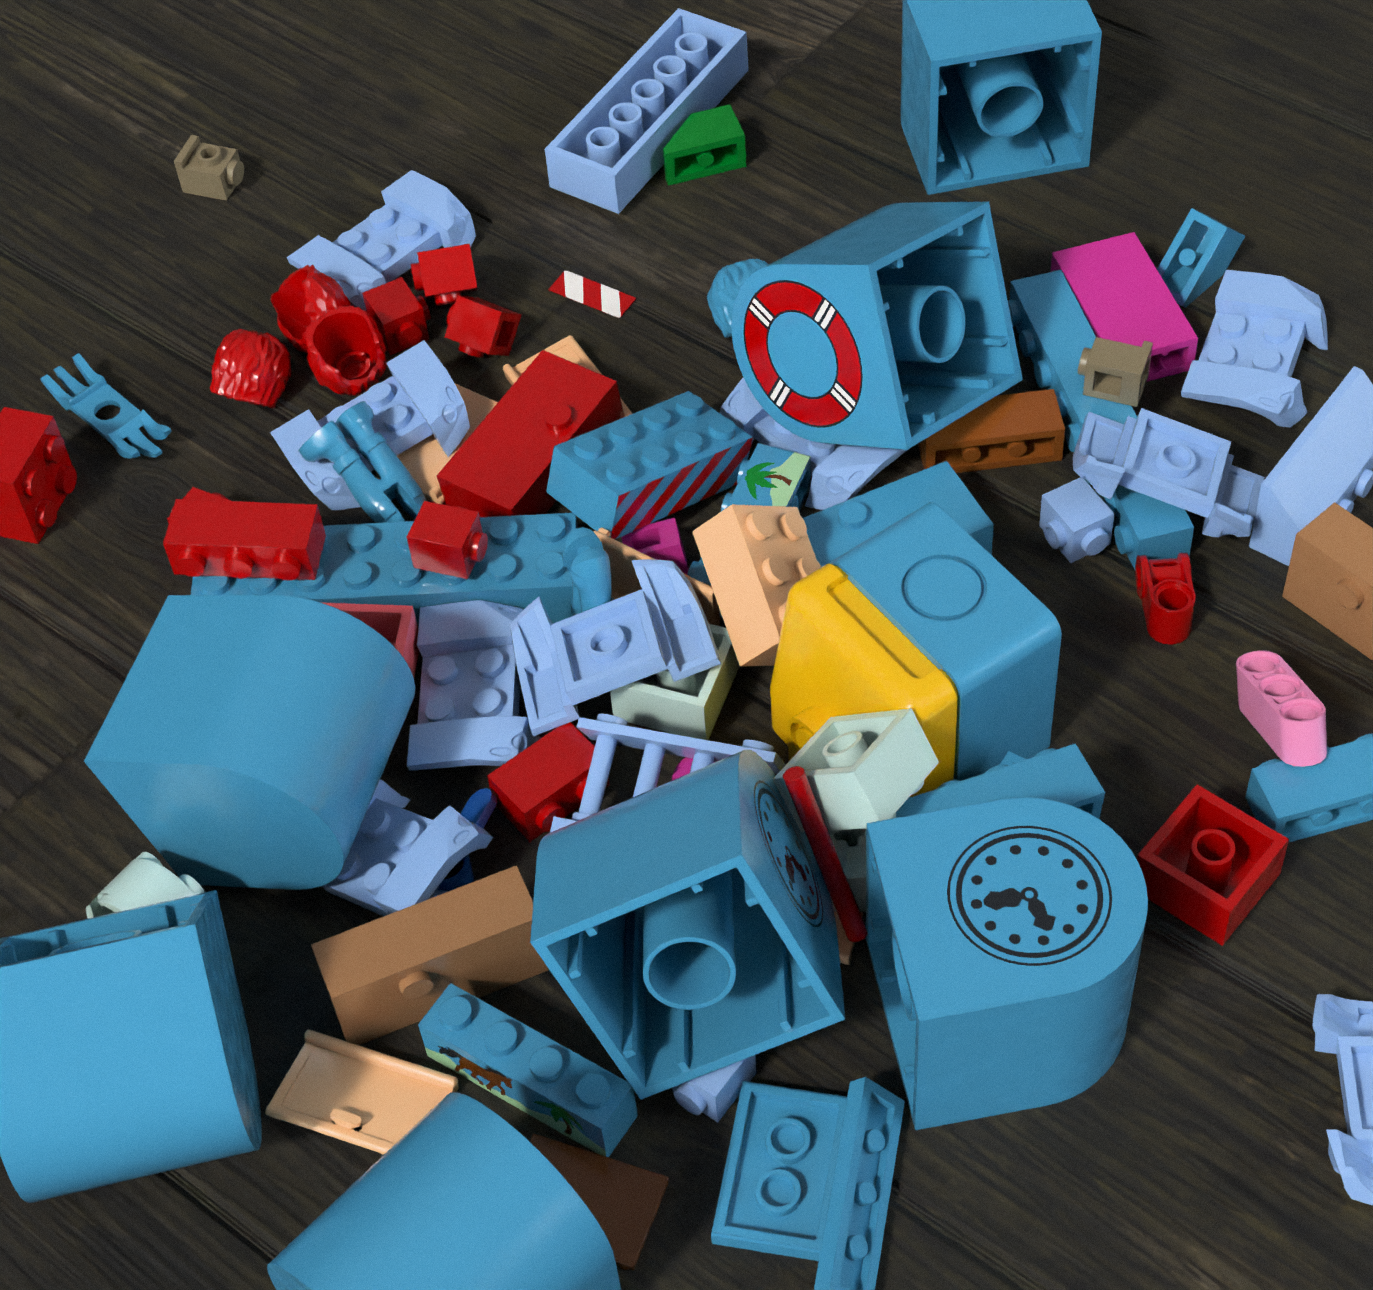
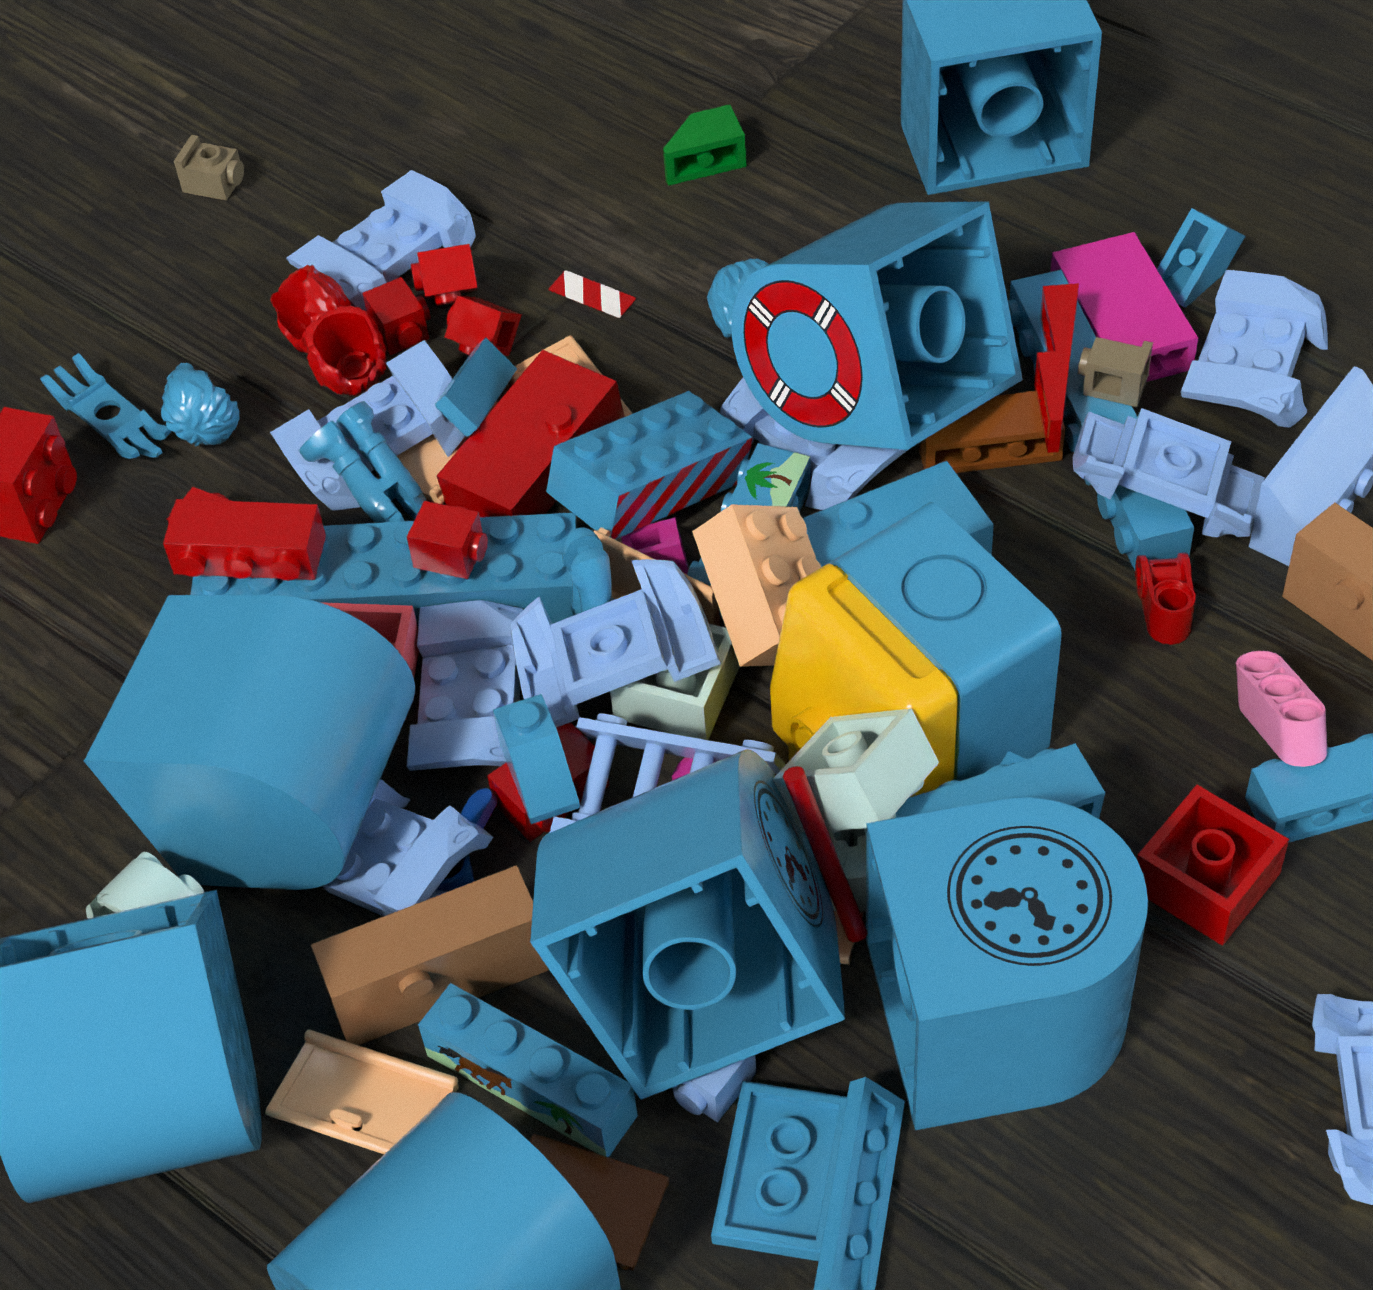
red hair [210,329,292,408] -> none
light blue brick [545,8,748,214] -> none
light blue brick [1039,477,1114,563] -> none
none -> dark azure hair [161,363,240,447]
none -> dark azure tile [435,338,517,437]
none -> dark azure slope [493,694,580,824]
none -> red slope [1034,283,1079,453]

